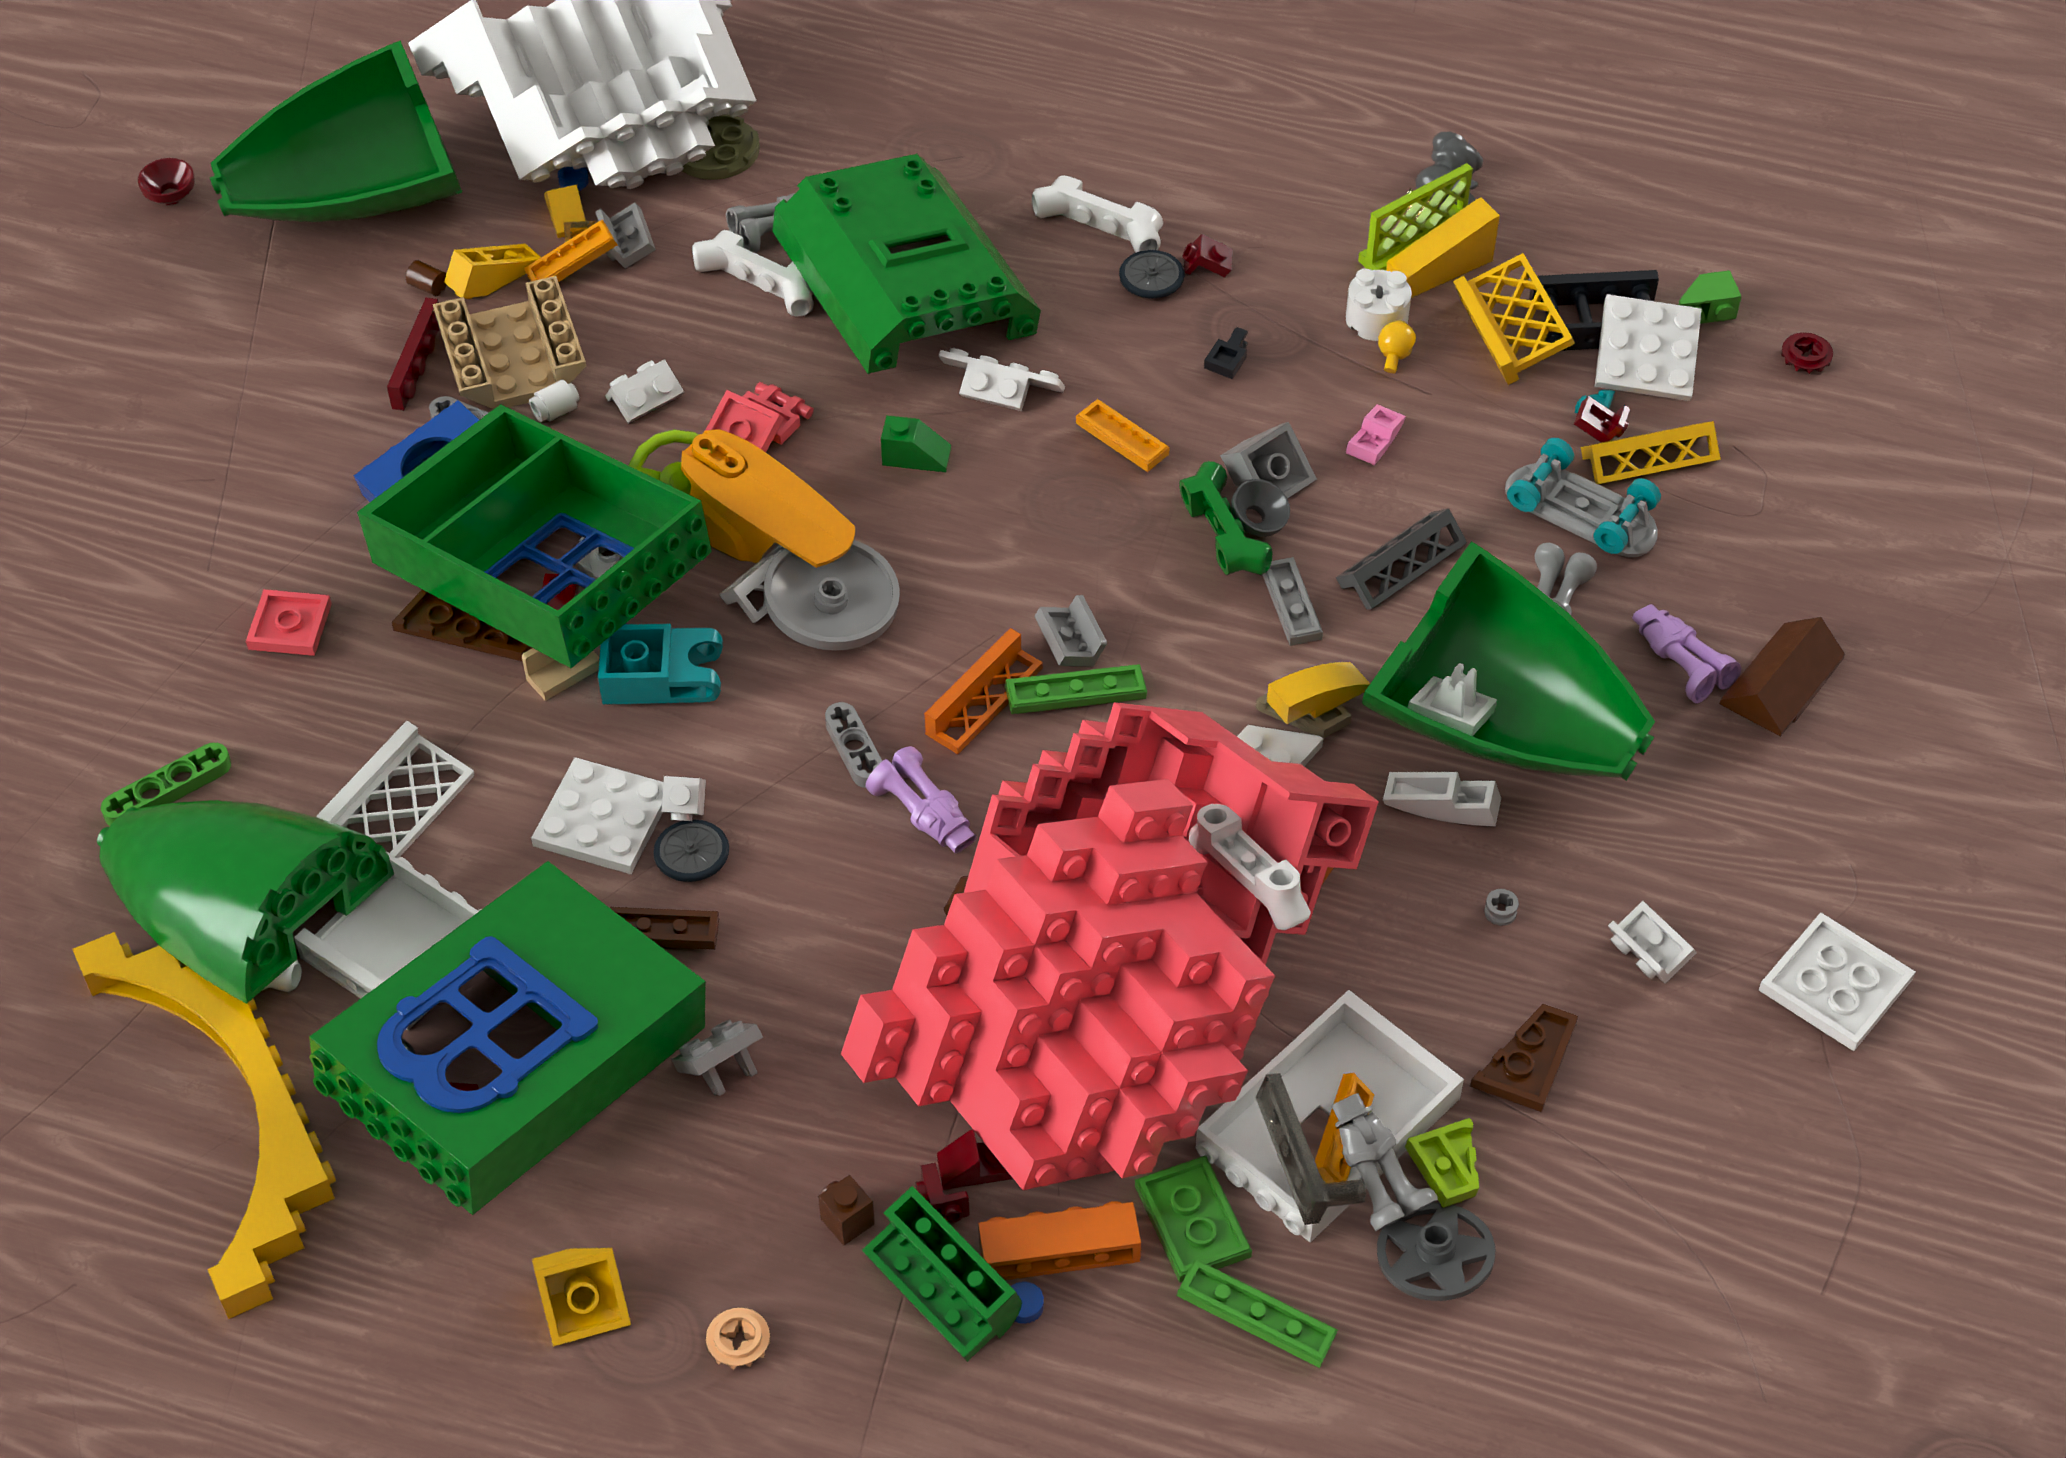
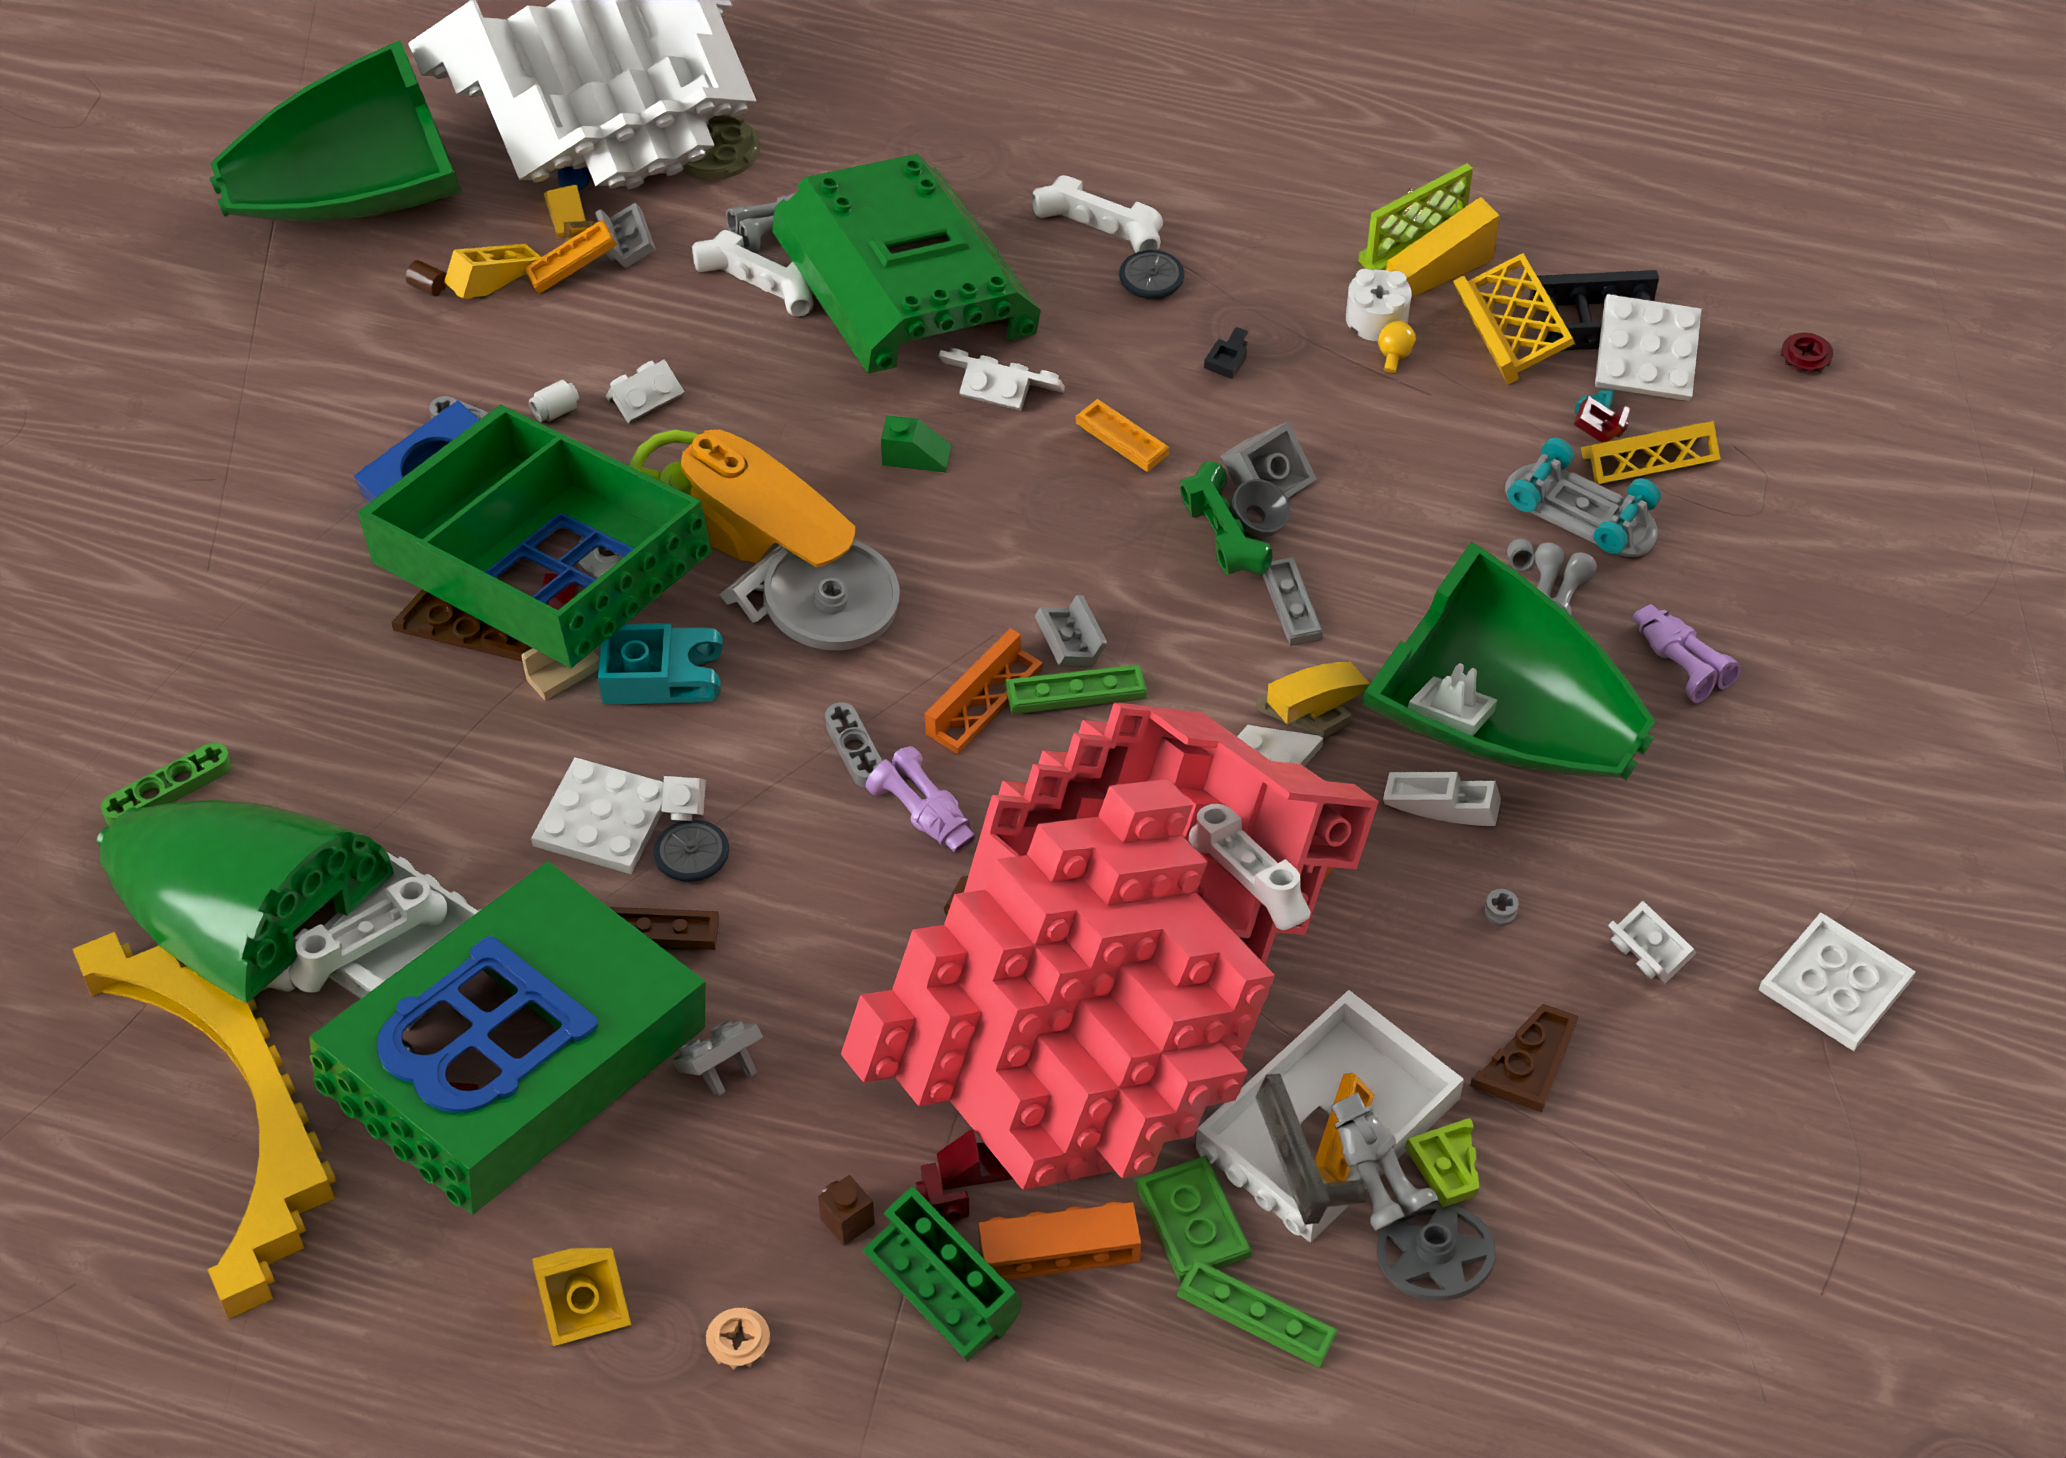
dark red piece [138,158,195,205] -> none
coral plate [246,589,332,656] -> none
white fence [316,721,474,858] -> none
dark red plate [387,297,440,411] -> none
tan slope [433,276,586,409] -> none
coral plate [705,390,784,452] -> none
coral plate [742,382,814,445] -> none
blue tile [1011,1282,1044,1324] -> none
dark red bracket [1182,234,1232,278] -> none
dark grey fence [1336,508,1467,610] -> none
bright pink slope [1346,404,1406,465] -> none
dark grey animal [1415,132,1483,205] -> none
bright green slope [1678,270,1742,324] -> none
reddish brown slope [1719,617,1845,737] -> none
none -> white plate [288,877,447,993]
none -> light grey piece [1507,539,1535,571]

